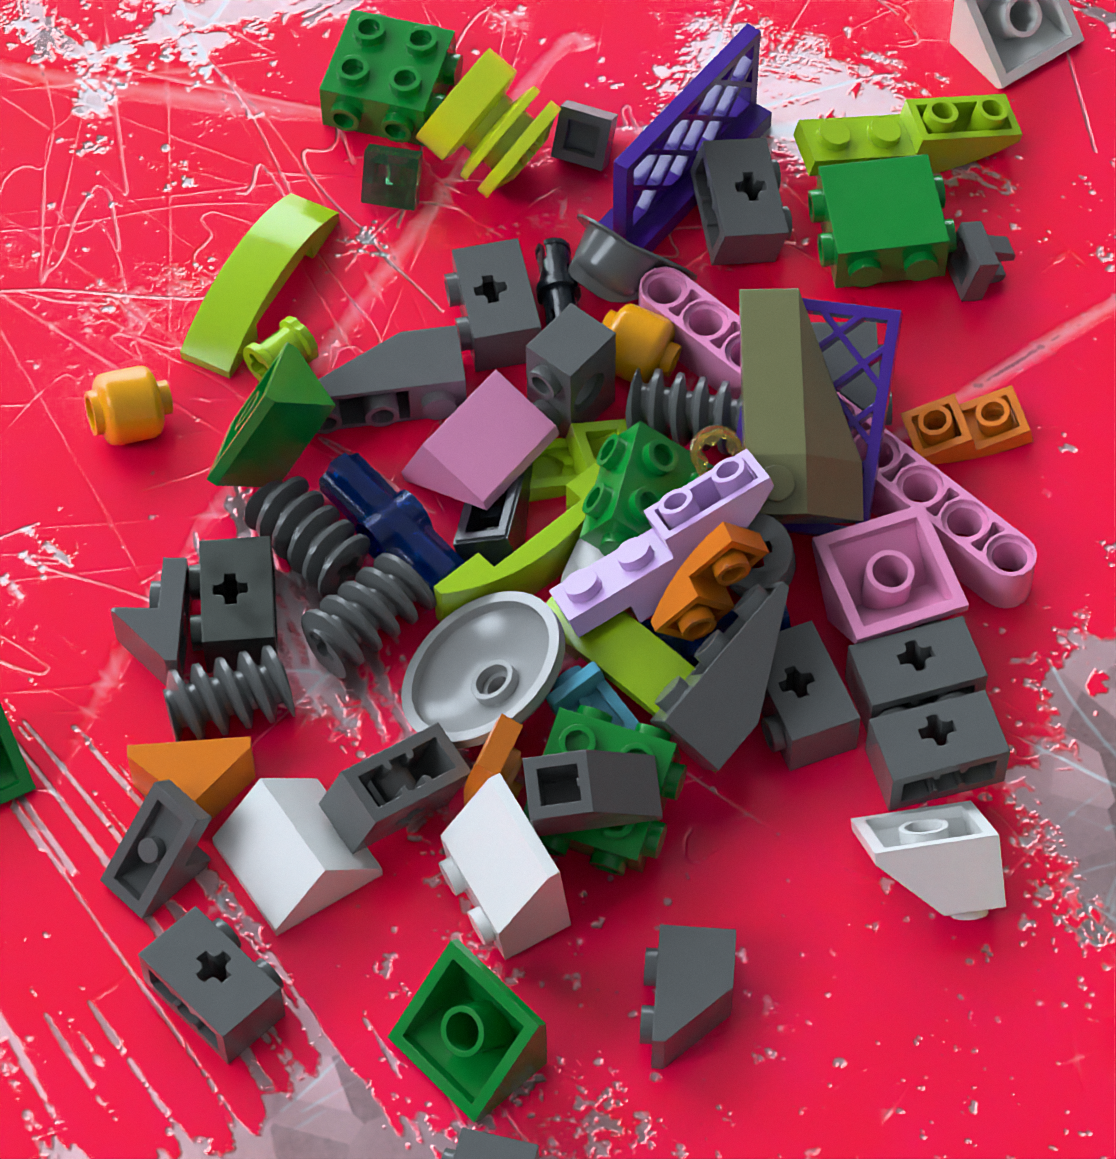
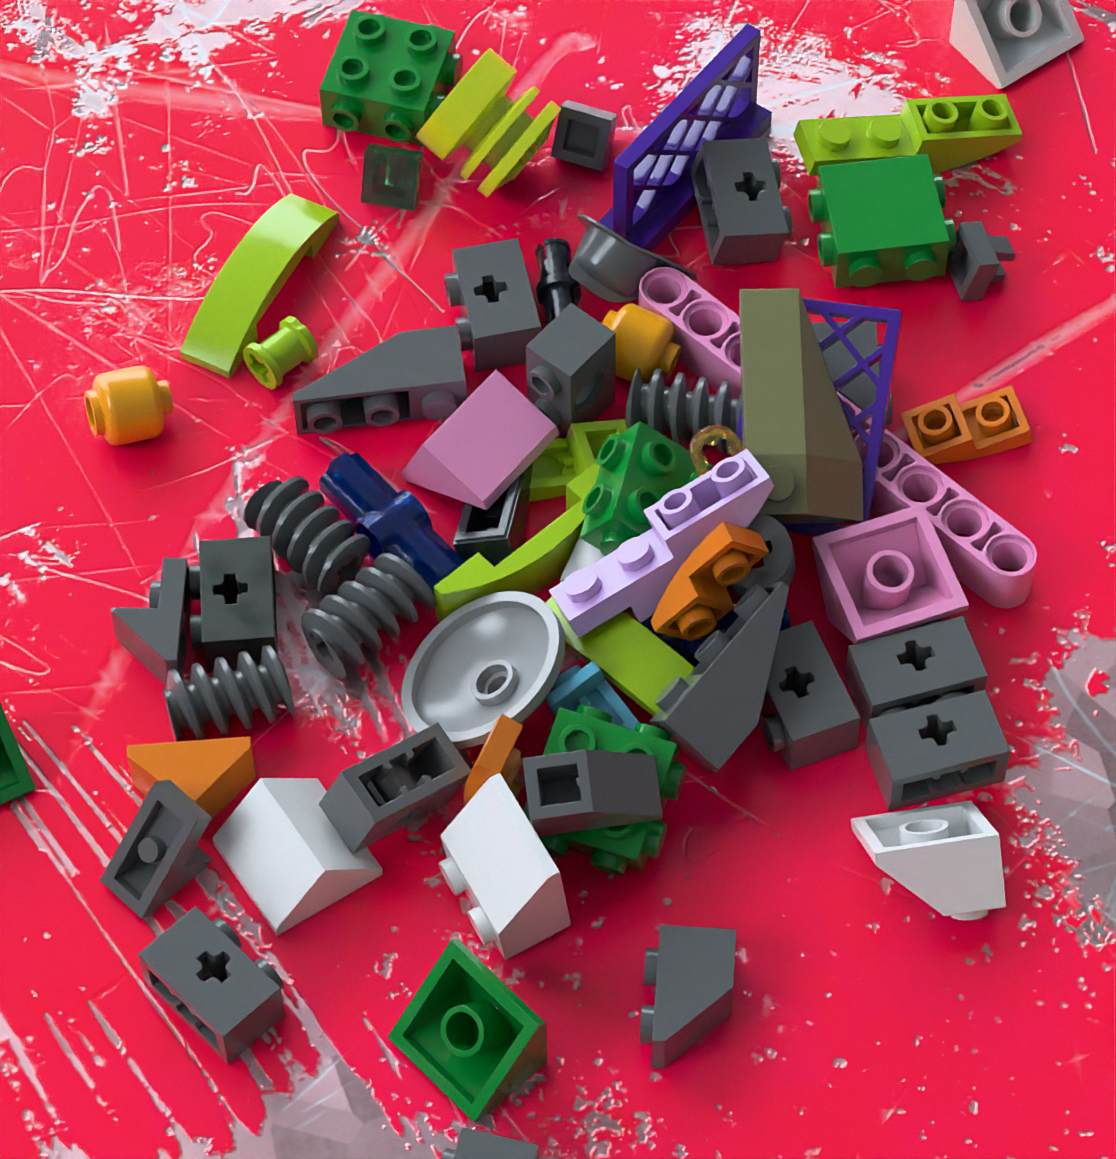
green slope [206,342,336,487] -> none

